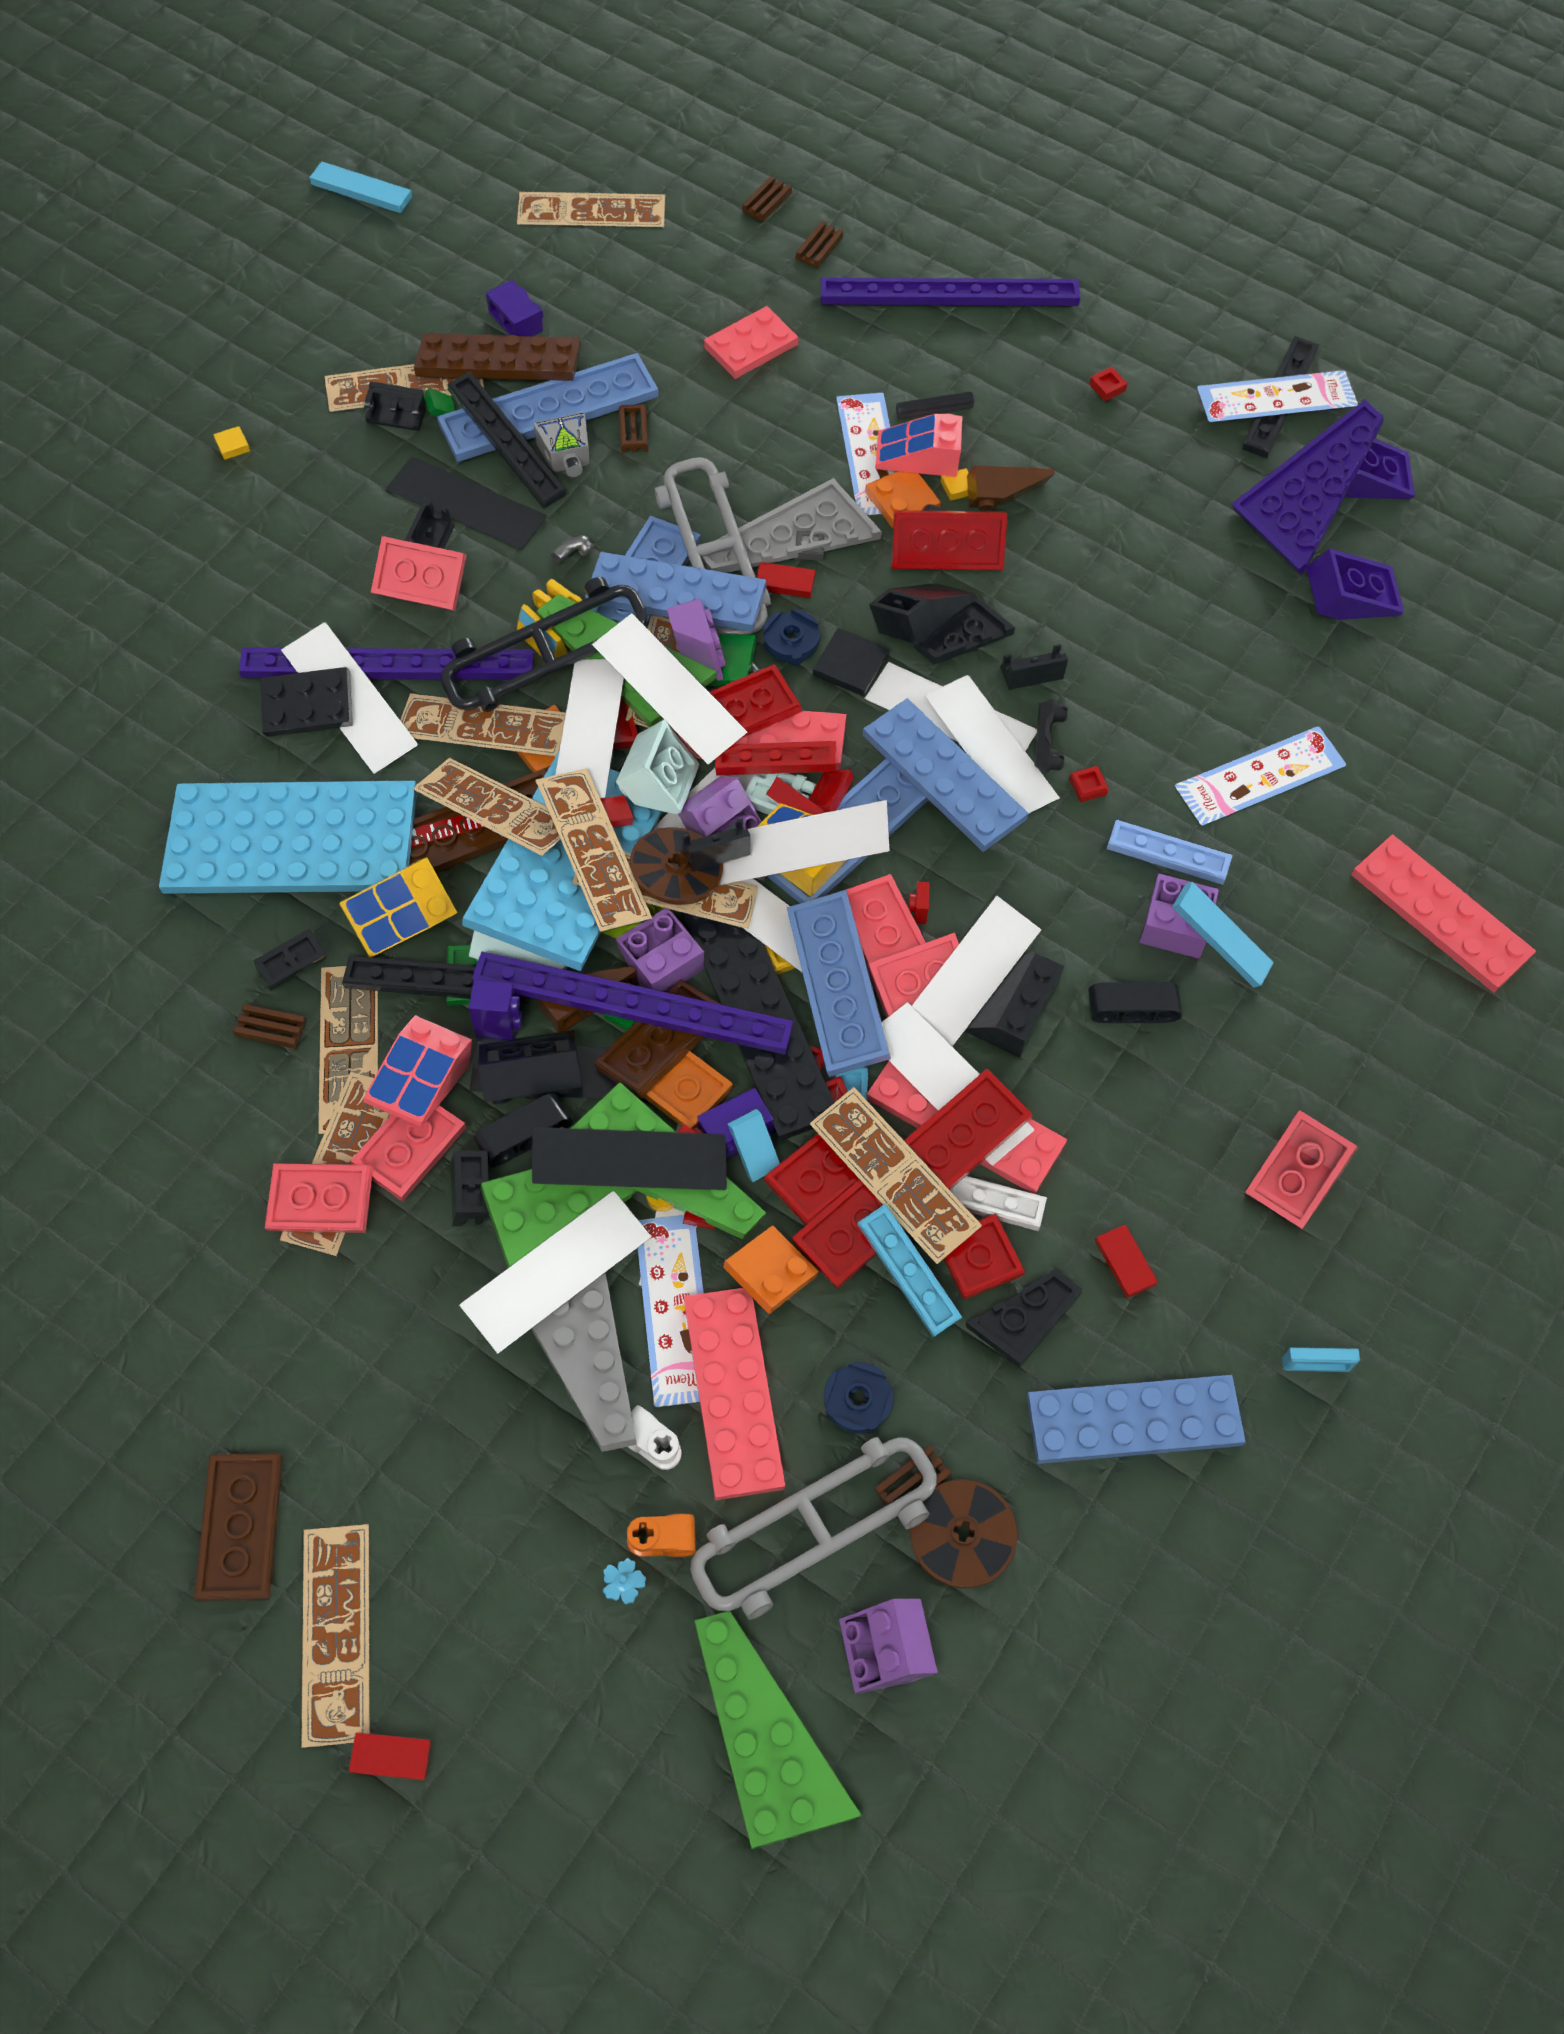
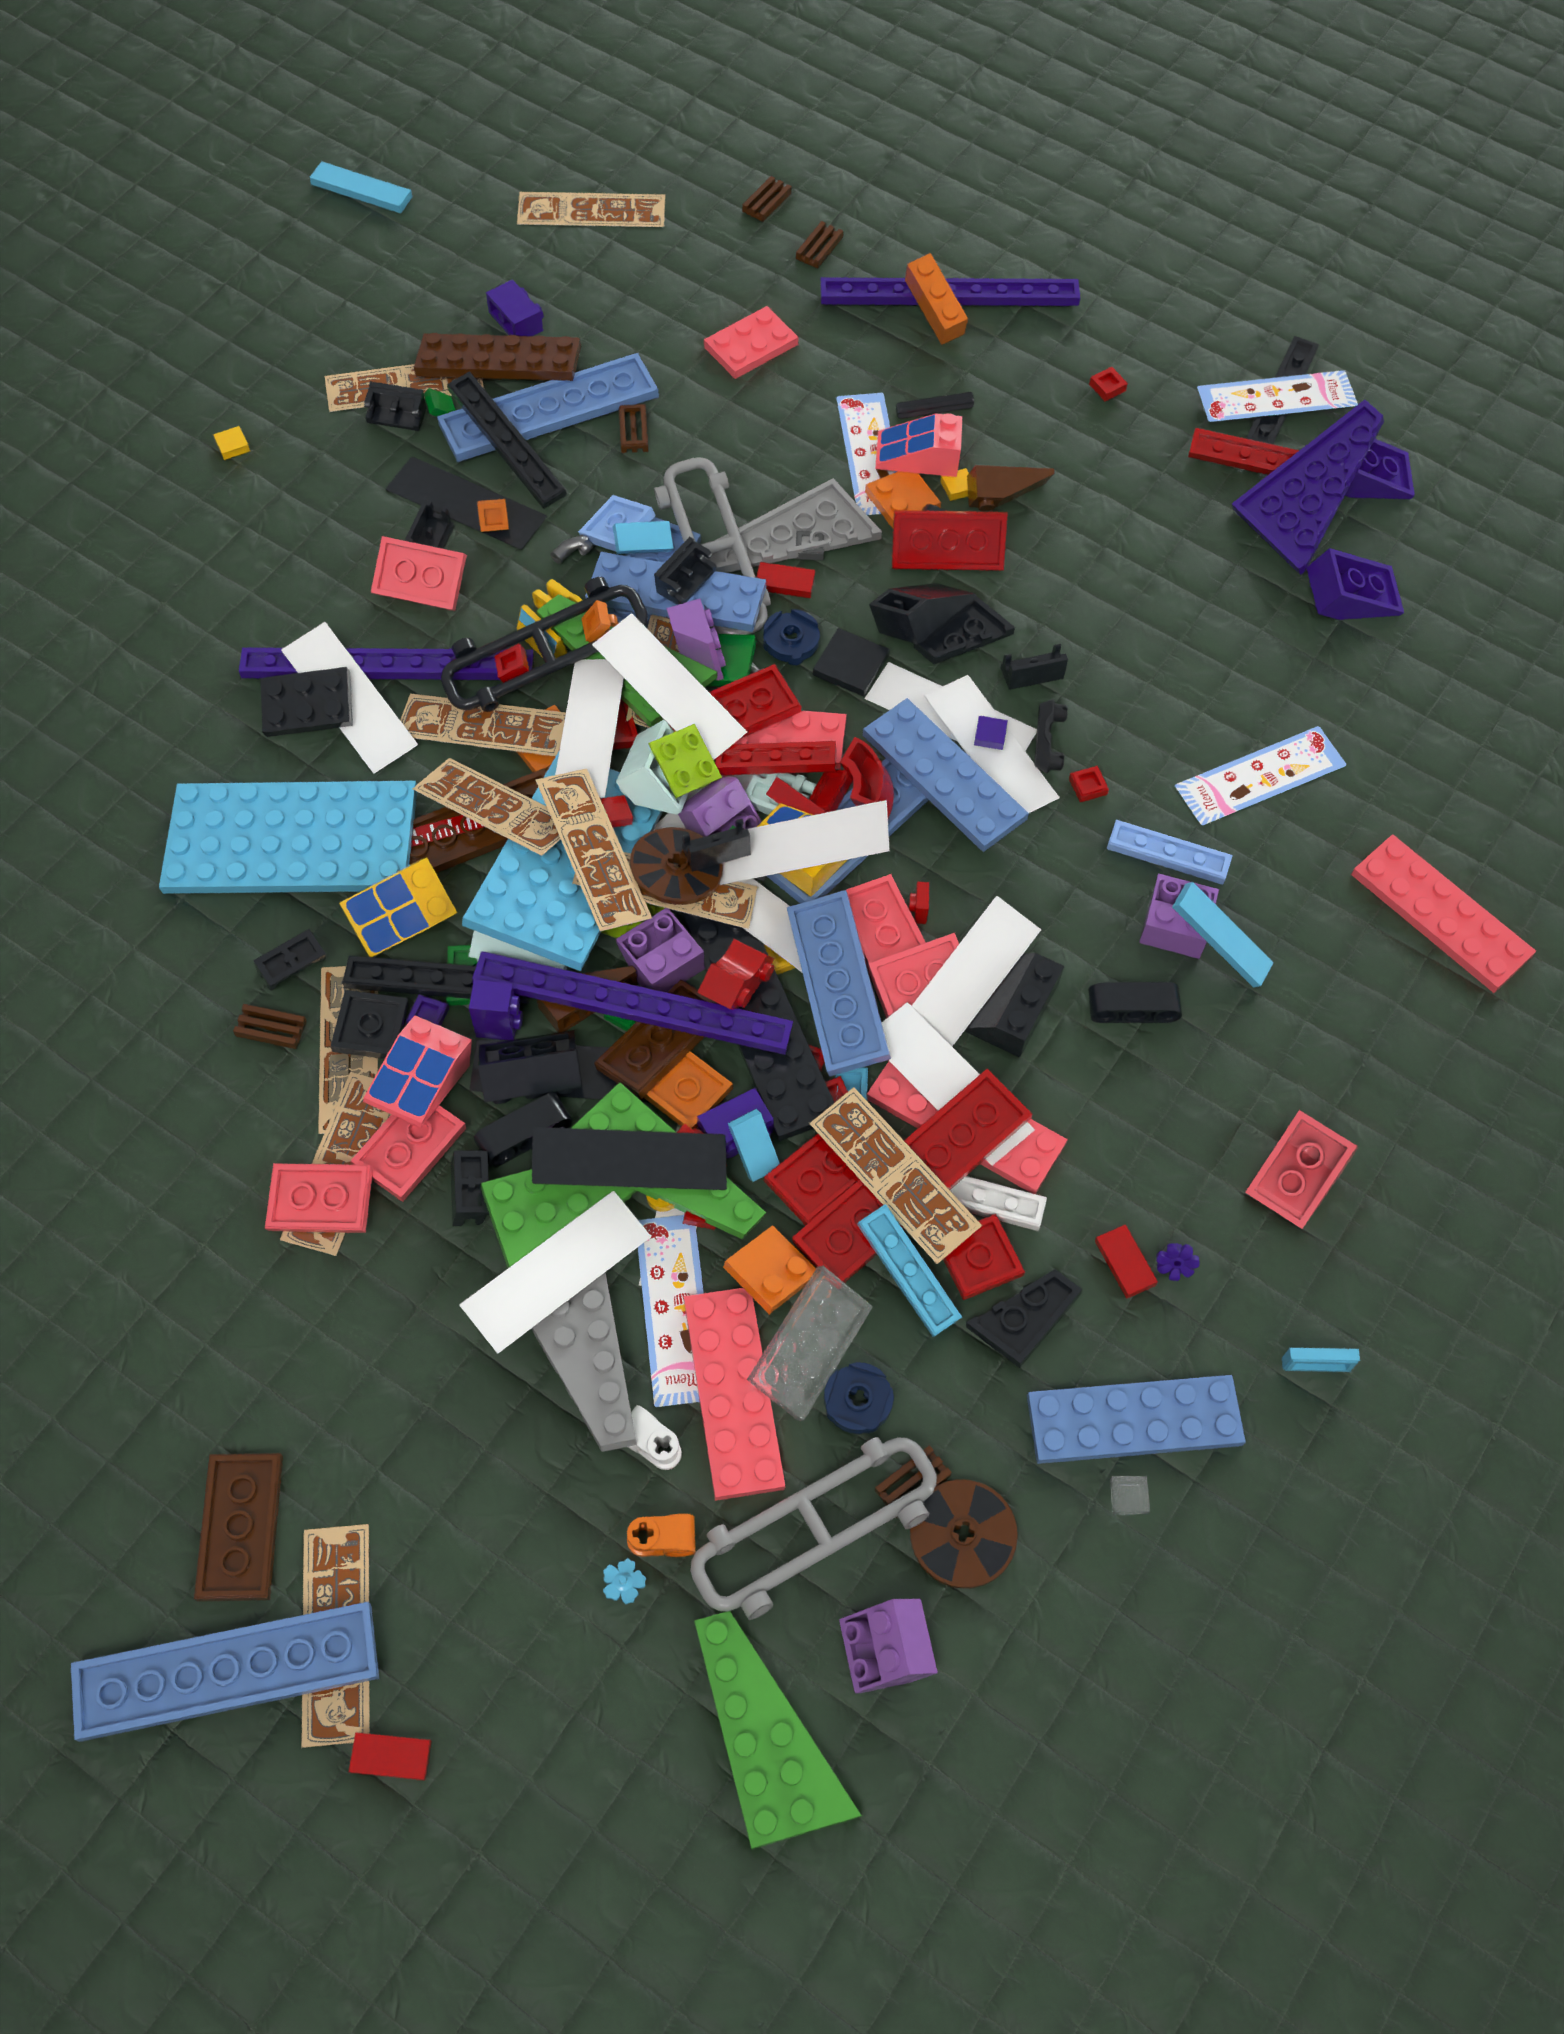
light grey torso [534,412,590,477] -> none
none -> medium blue plate [71,1602,379,1742]
none -> black plate [330,990,409,1059]
none -> dark purple tile [406,994,449,1026]
none -> orange tile [477,499,509,532]
none -> red plate [494,643,529,682]
none -> light blue plate [578,495,656,552]
none -> orange tile [581,600,619,642]
none -> medium azure tile [613,521,673,554]
none -> lime hinge [648,724,722,798]
none -> black hinge [654,537,717,605]
none -> red brick [697,939,775,1010]
none -> clear plate [747,1266,873,1421]
none -> red brick [840,737,894,818]
none -> orange brick [905,253,968,345]
none -> dark purple tile [974,716,1008,750]
none -> clear tile [1110,1476,1150,1515]
none -> dark purple plant [1156,1243,1200,1281]
none -> red plate [1188,428,1300,475]

